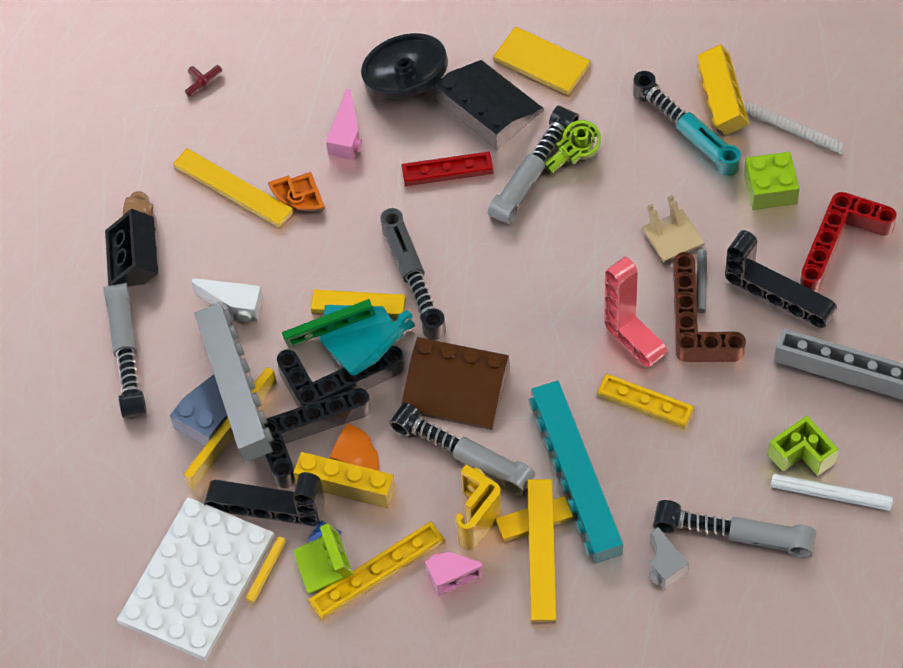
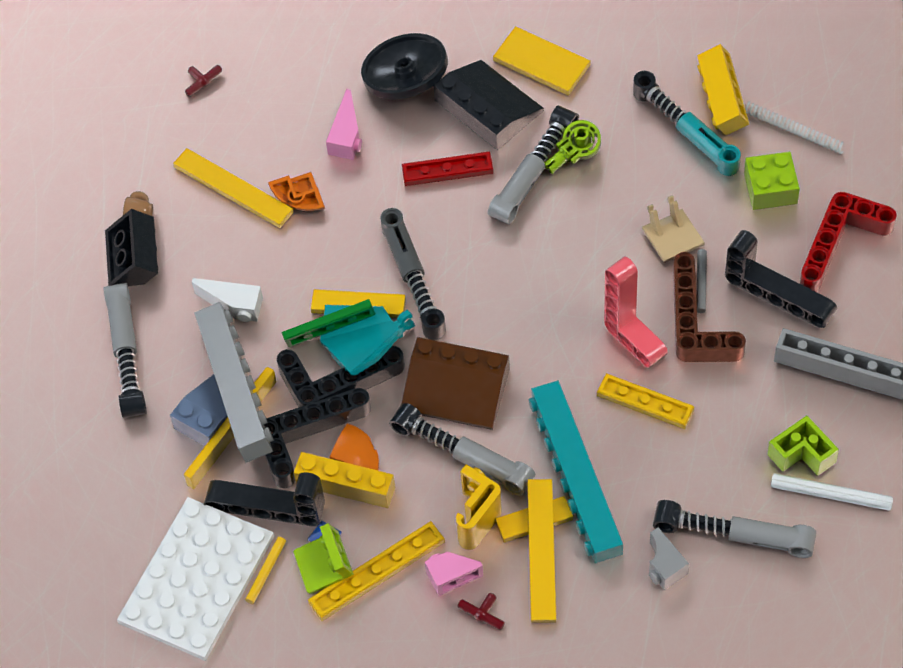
none -> dark red piece [457,593,505,630]

